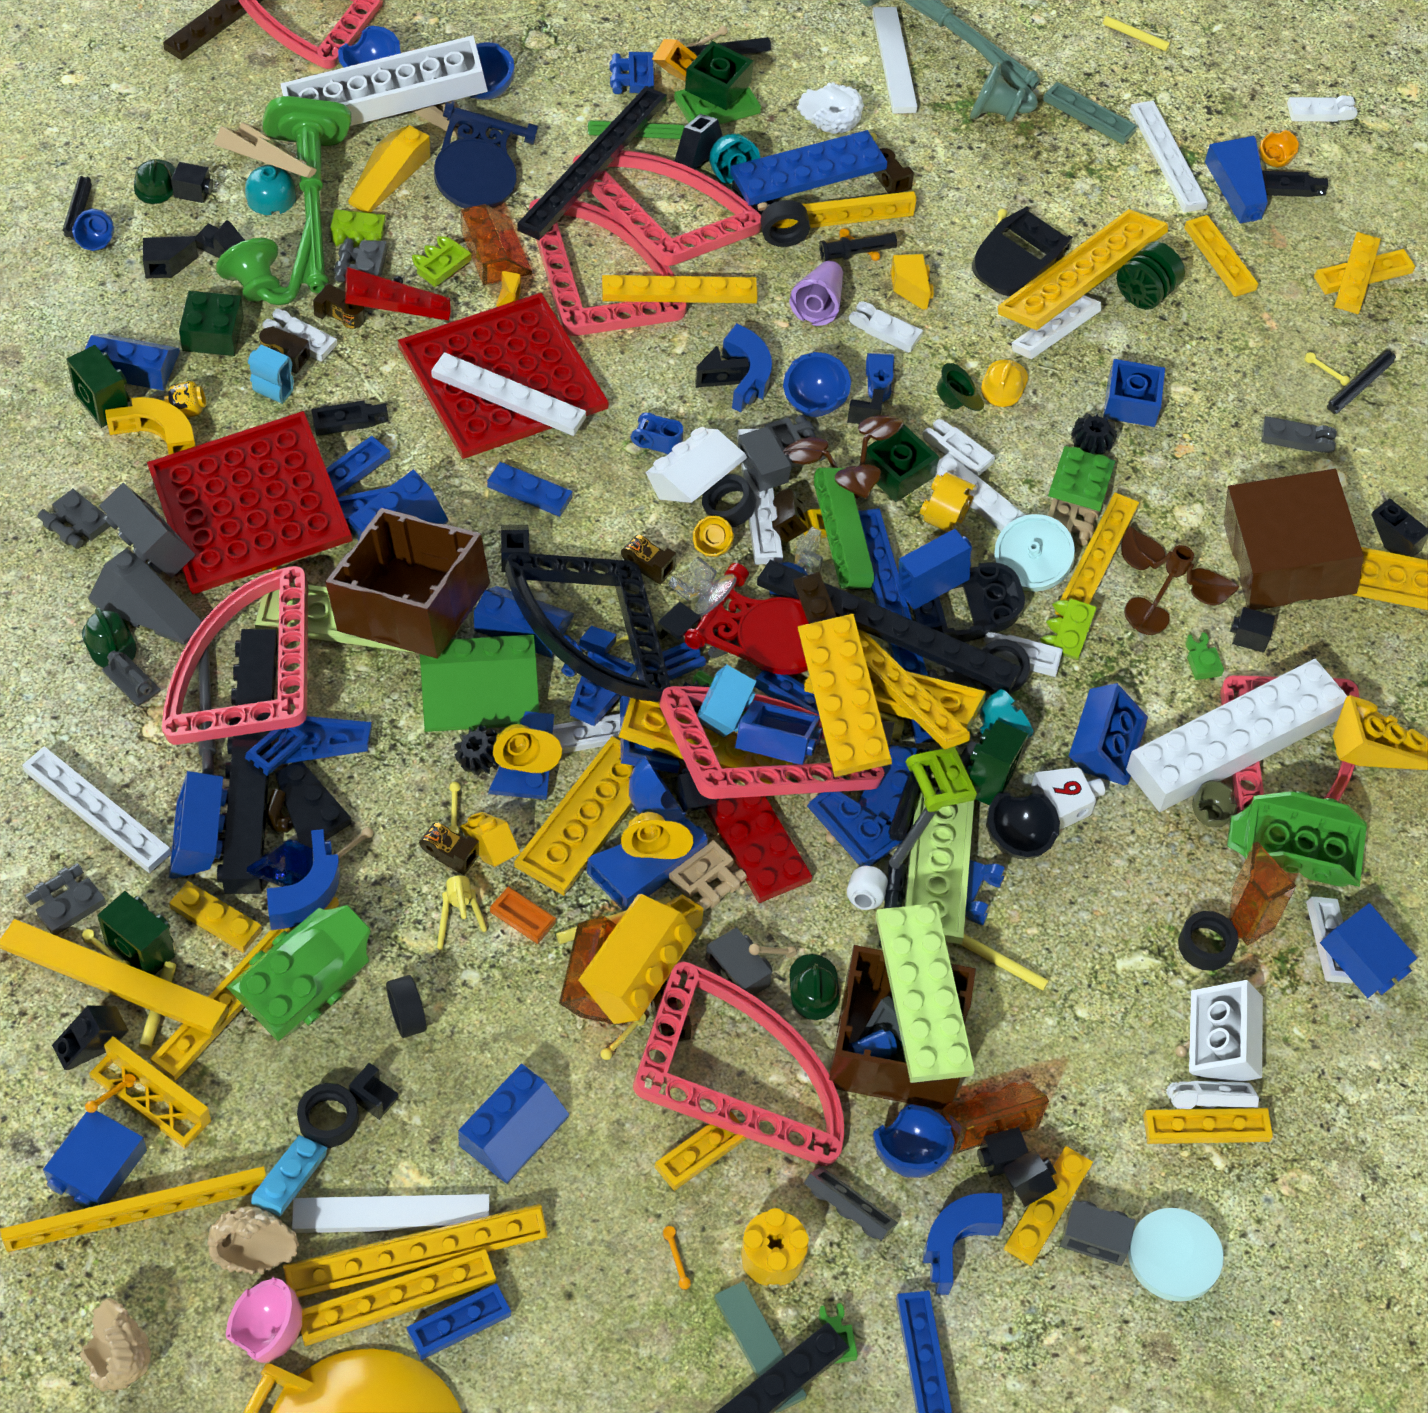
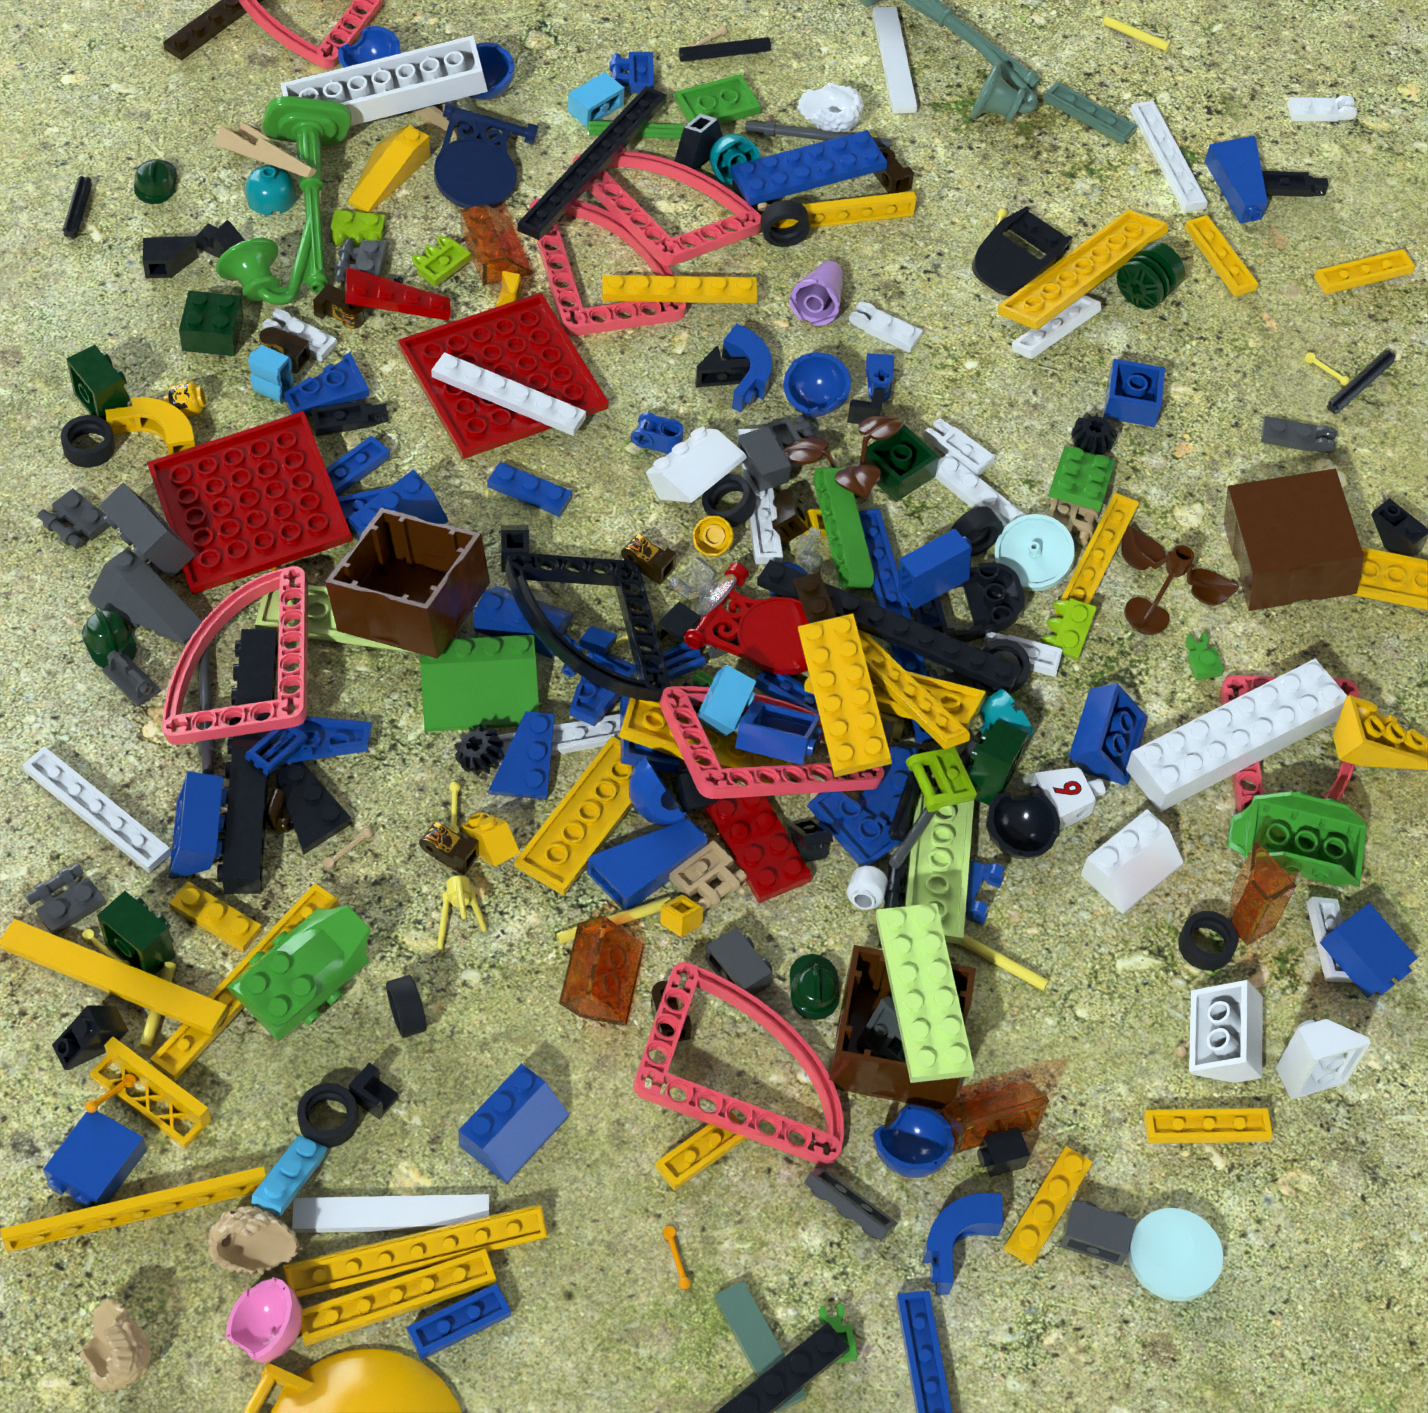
blue hair [72,208,115,251] -> none
blue slope [85,333,180,391] -> none
black brick [171,162,213,203] -> none
clear blue slope [247,839,313,887] -> none
blue arch [267,829,340,930] -> none
orange tile [490,886,556,944] -> none
yellow piece [493,724,562,773] -> none
yellow slope [578,894,697,1024] -> none
light yellow hinge [600,1013,646,1060] -> none
yellow piece [621,812,693,859] -> none
light orange slope [652,39,698,82] -> none
dark green brick [685,41,754,110] -> none
yellow brick [741,1208,809,1286] -> none
tan hinge [749,943,798,958] -> none
black pin [819,232,897,262] -> none
light orange hinge [839,228,880,261] -> none
blue cone [848,1029,897,1060] -> none
yellow slope [890,254,934,310] -> none
yellow brick [919,472,977,532] -> none
dark green piece [936,363,984,411] -> none
yellow piece [981,359,1028,407] -> none
black brick [1002,1149,1058,1207] -> none
white hinge [1166,1081,1259,1109] -> none
olive hair [1192,780,1237,827] -> none
black brick [1230,607,1275,653] -> none
light orange hair [1259,130,1299,168] -> none
yellow plate [1334,232,1381,314] -> none
none -> black tyre [60,415,115,468]
none -> blue wing [284,352,369,415]
none -> medium azure brick [568,72,624,127]
none -> dark grey bar [745,121,891,149]
none -> black slope [787,818,833,863]
none -> black tyre [950,506,1003,557]
none -> white slope [1081,809,1184,915]
none -> white slope [1276,1019,1371,1100]

